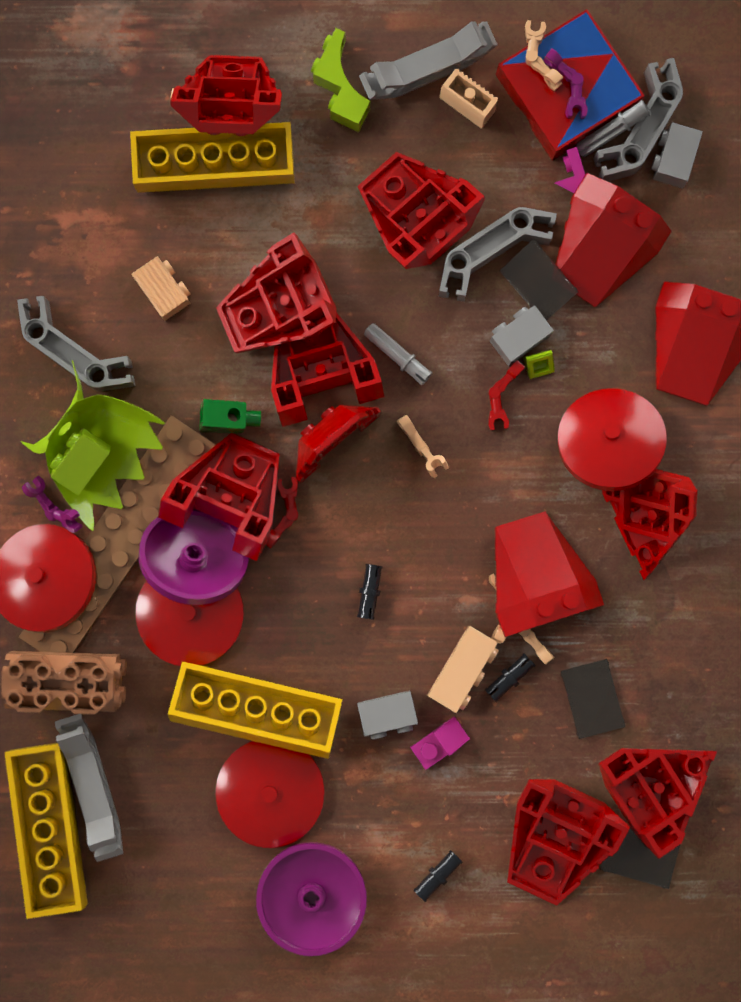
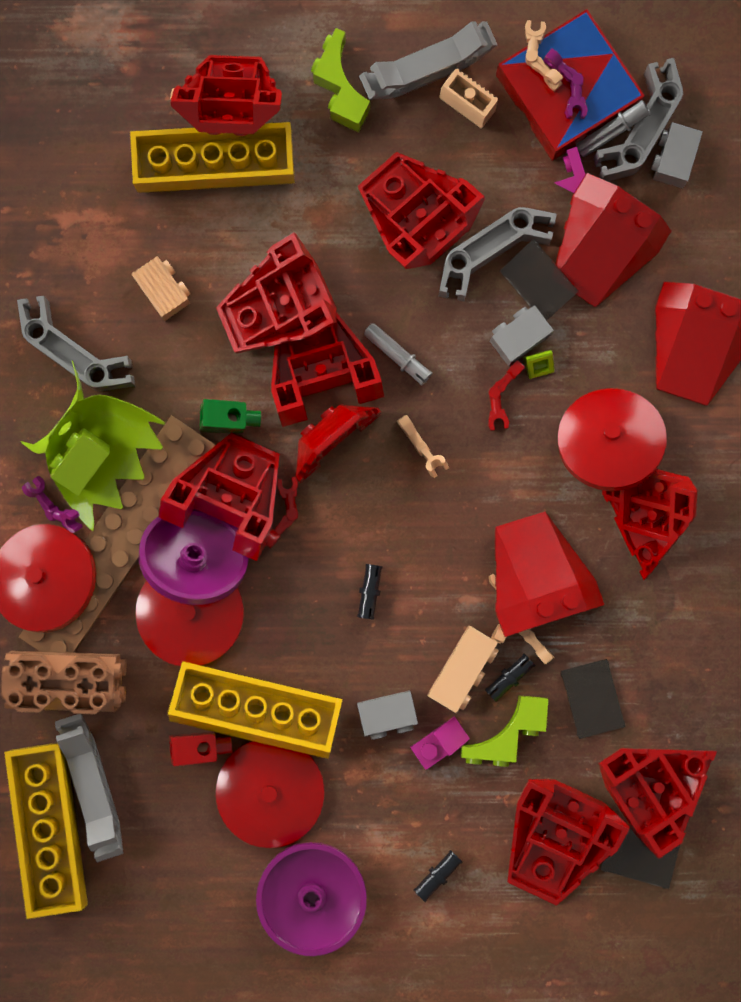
none -> red torso [169,732,232,766]
none -> lime arch [460,695,548,767]

